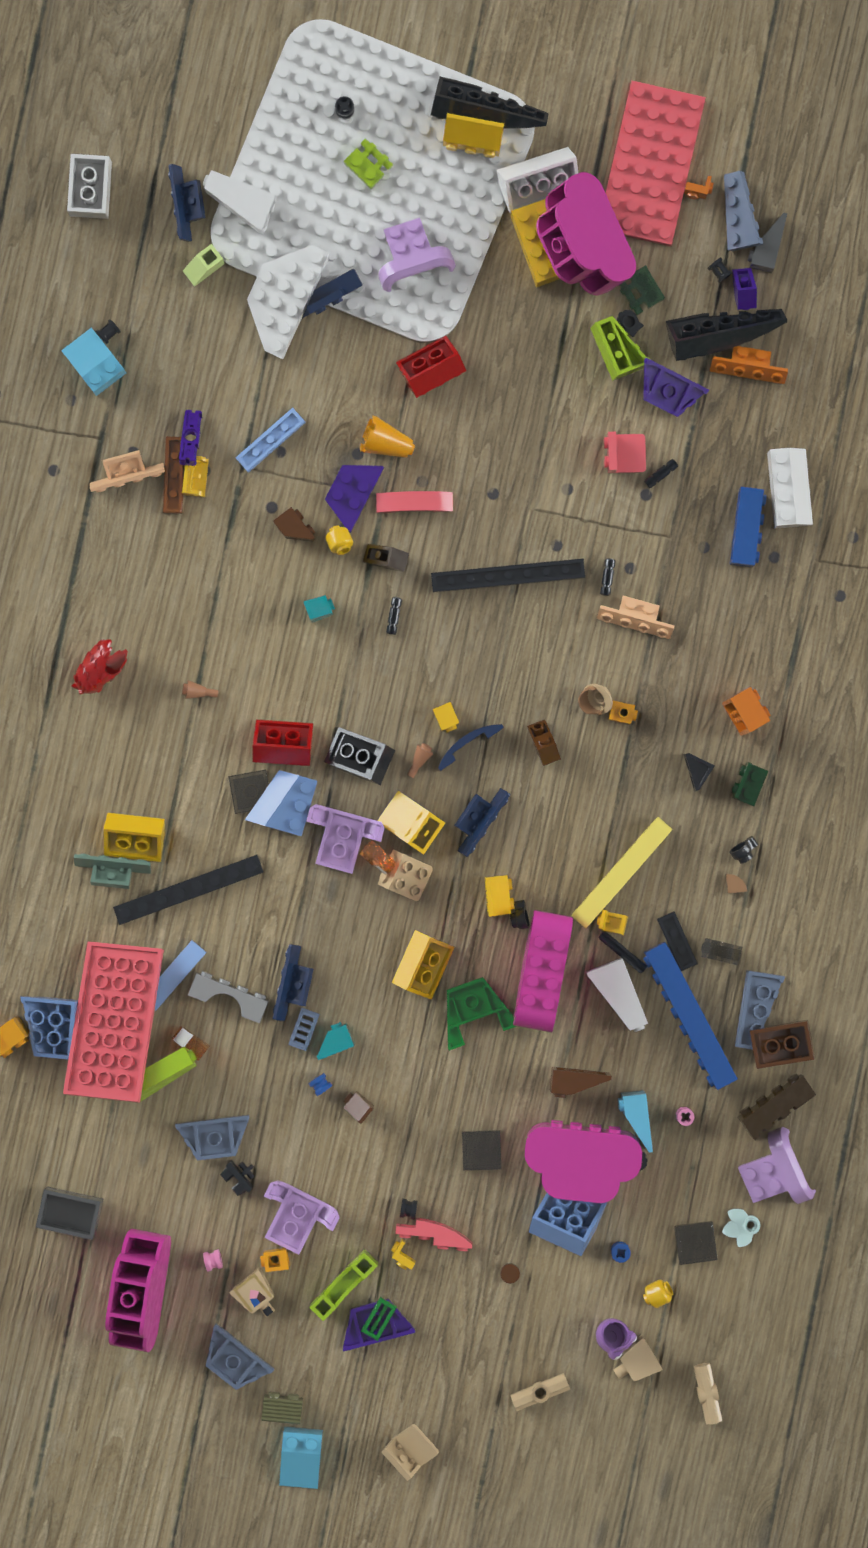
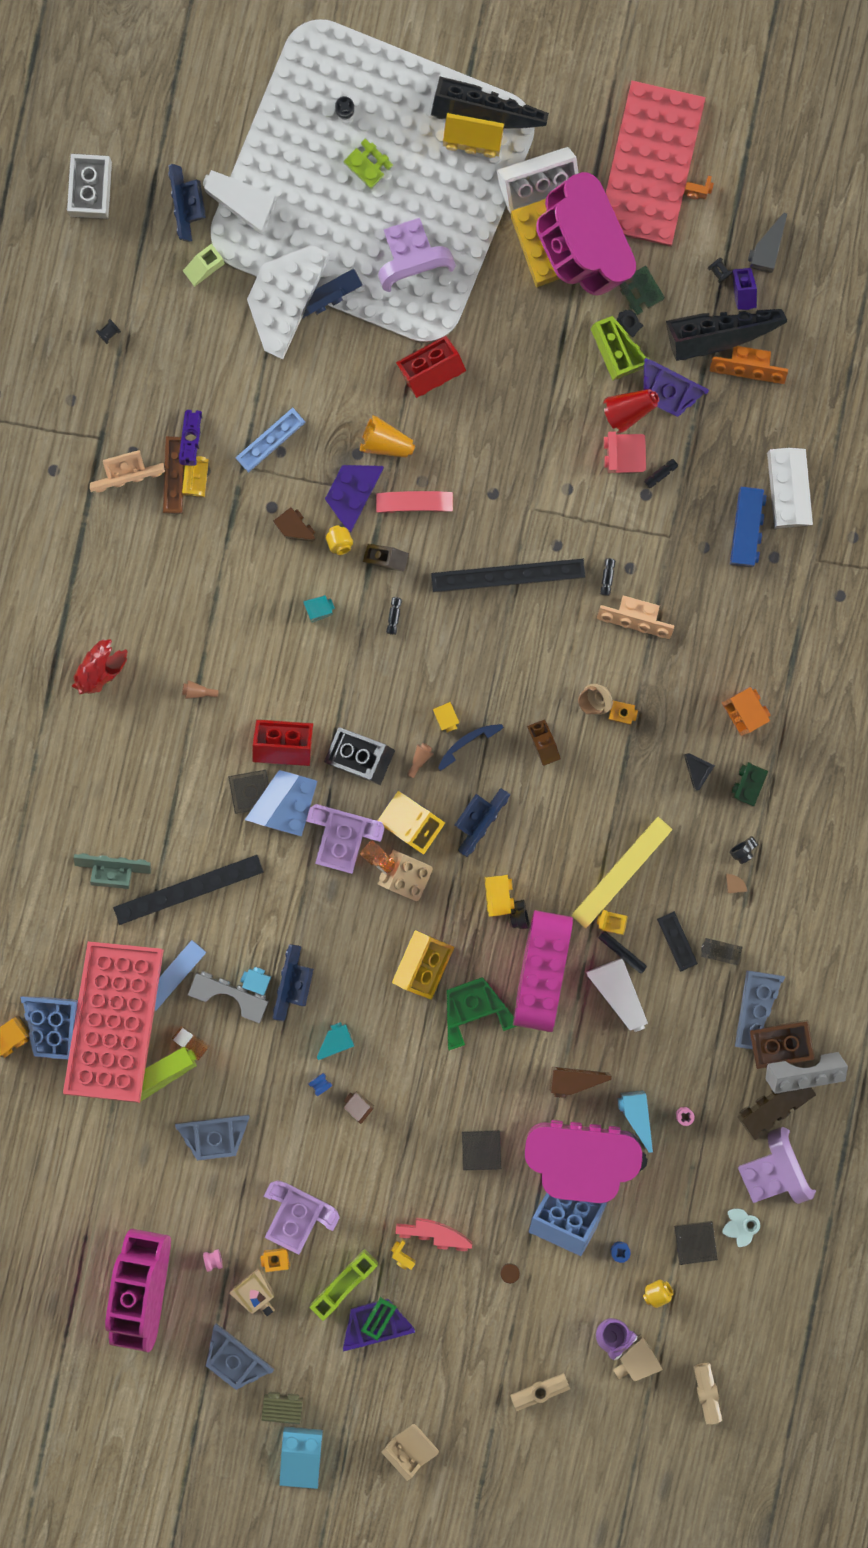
dark grey piece [36,1186,104,1240] -> none
medium azure slope [61,327,126,396] -> none
yellow slope [104,813,165,862] -> none
black hips [220,1160,255,1196] -> none
sand blue slope [288,1008,320,1051] -> none
black wheel [400,1198,418,1220] -> none
blue brick [643,942,738,1090] -> none
sand blue wing [724,171,763,251] -> none
none -> medium azure brick [240,967,272,996]
none -> red cone [603,389,659,433]
none -> light grey arch [765,1052,848,1094]

